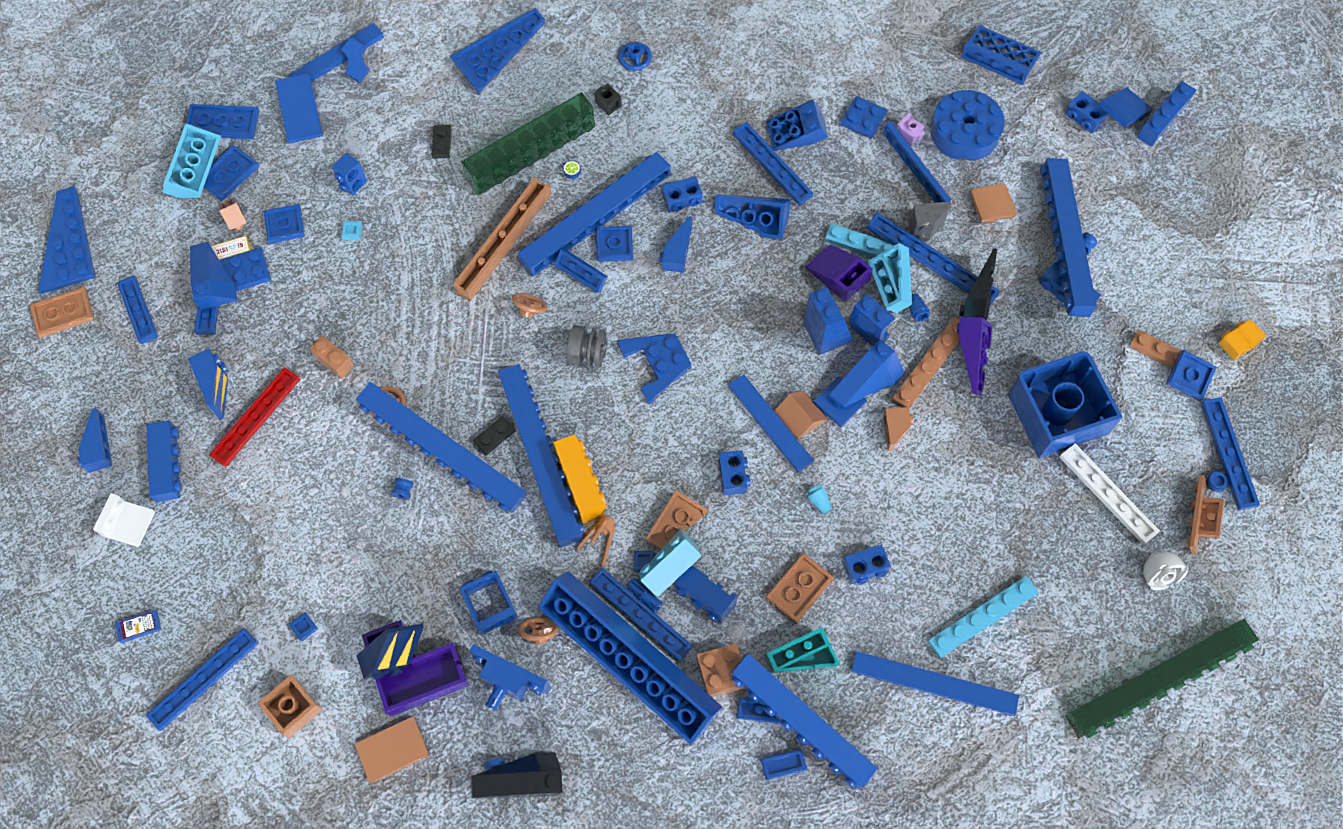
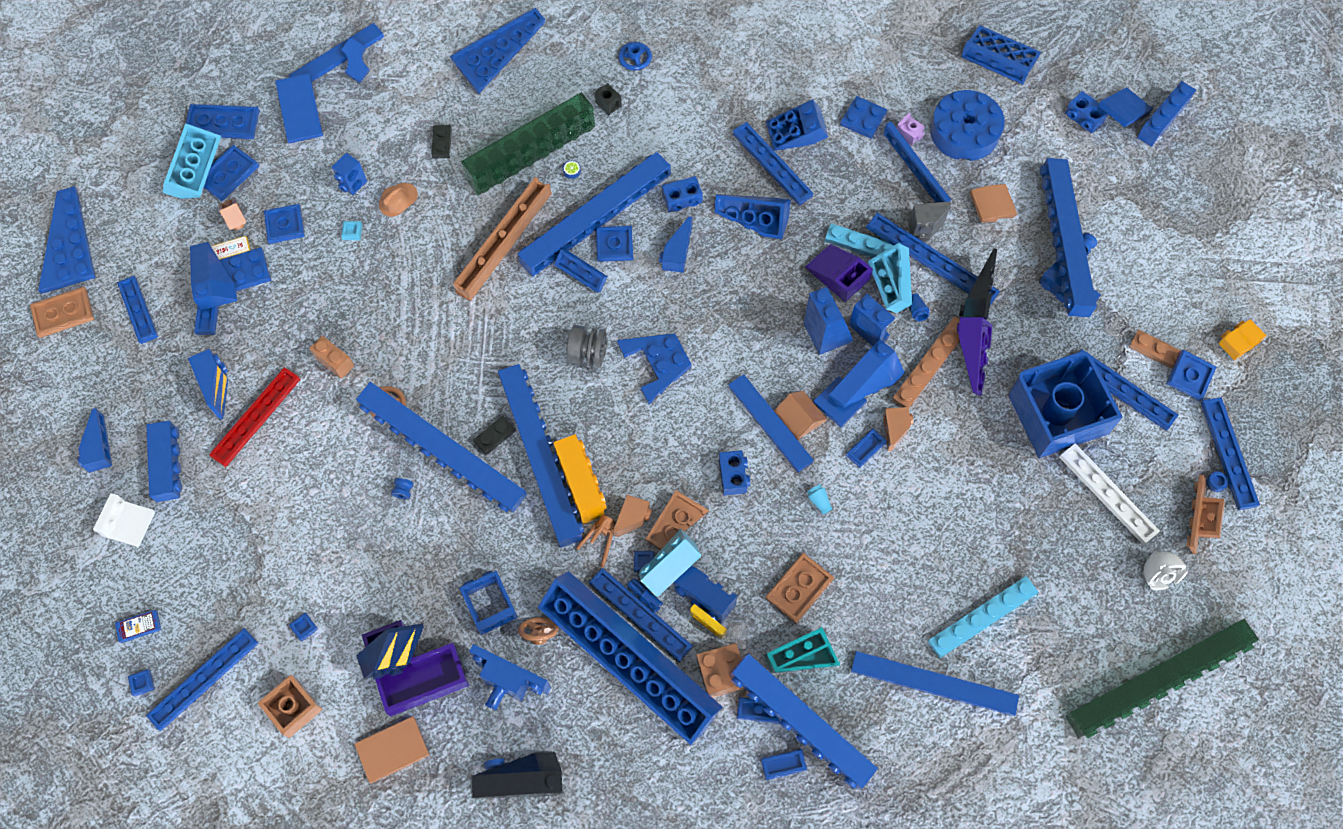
nougat piece [512,293,547,317] -> none
blue brick [842,544,891,585] -> none
none -> blue tile [128,669,155,697]
none -> nougat piece [379,183,418,217]
none -> nougat slope [613,495,652,537]
none -> yellow tile [690,604,727,639]
none -> blue tile [846,428,887,468]
none -> blue tile [1079,349,1179,431]

